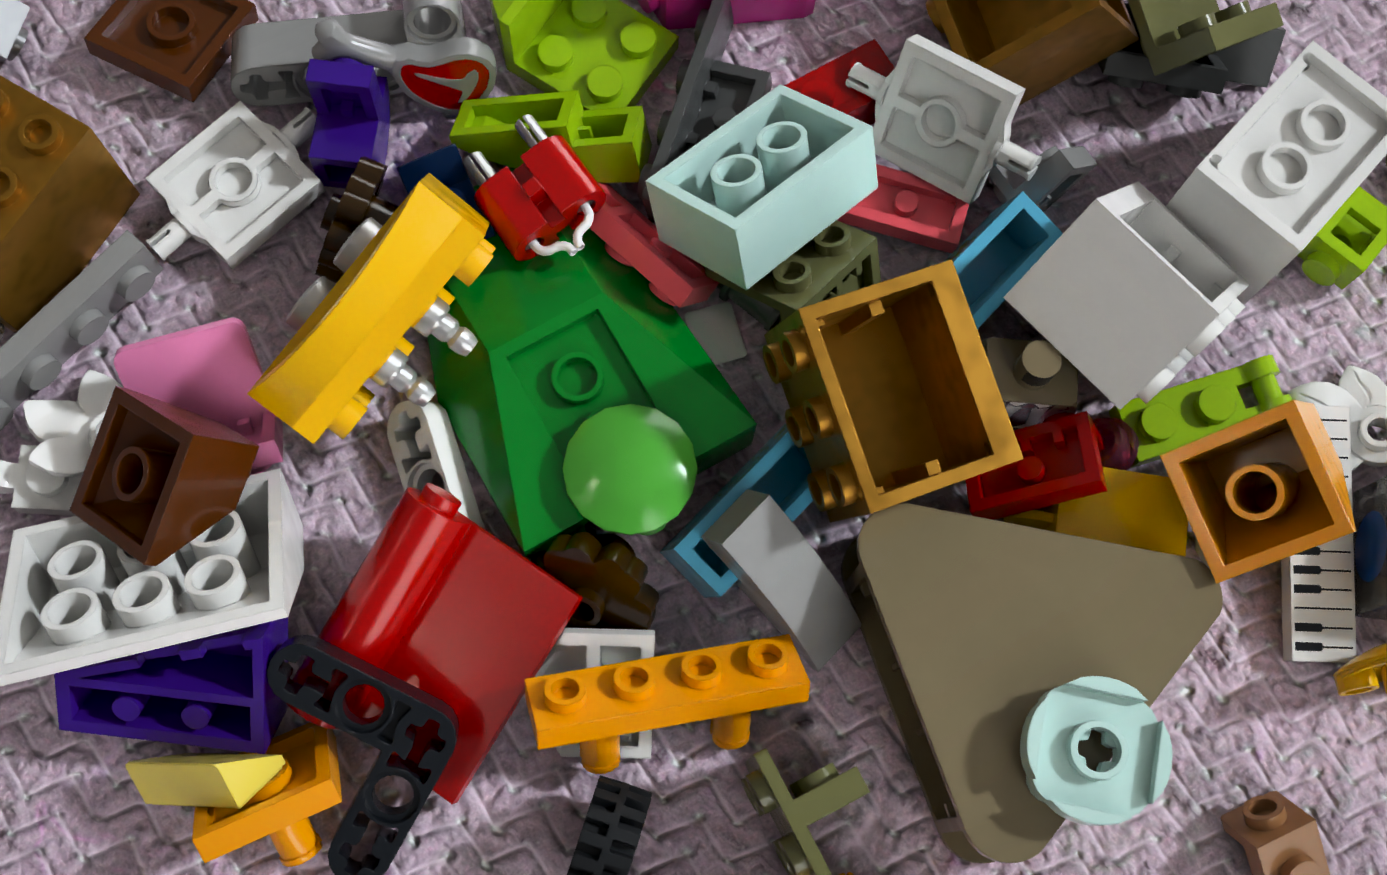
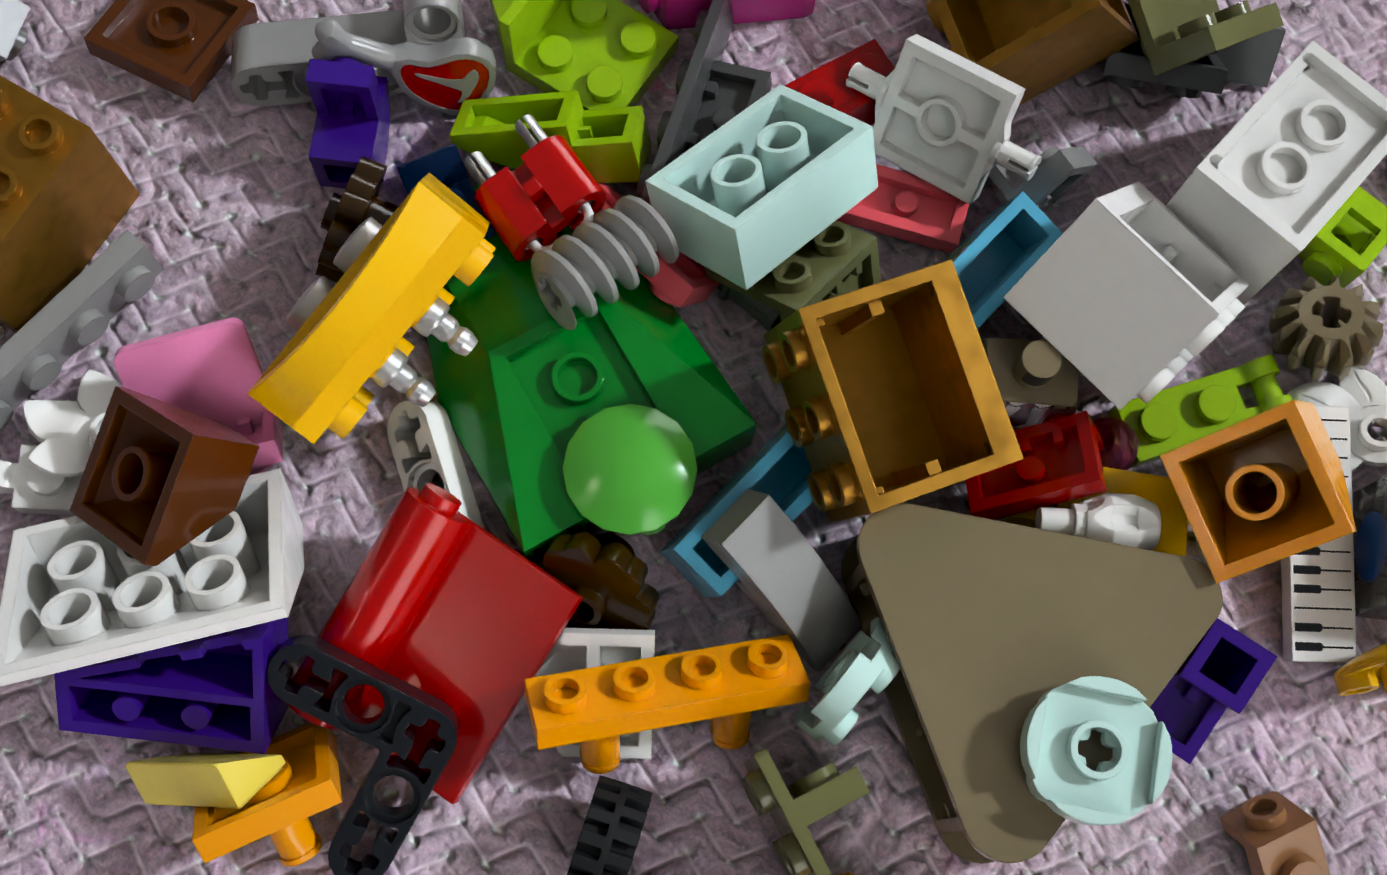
white plate [145,101,326,270] -> none
white sticker [685,302,747,365] -> none
none -> light grey piece [530,195,679,330]
none -> light aqua plate [794,617,900,746]
none -> white piece [1035,493,1162,550]
none -> dark purple brick [1150,618,1278,764]
none -> dark tan gear [1269,275,1384,383]

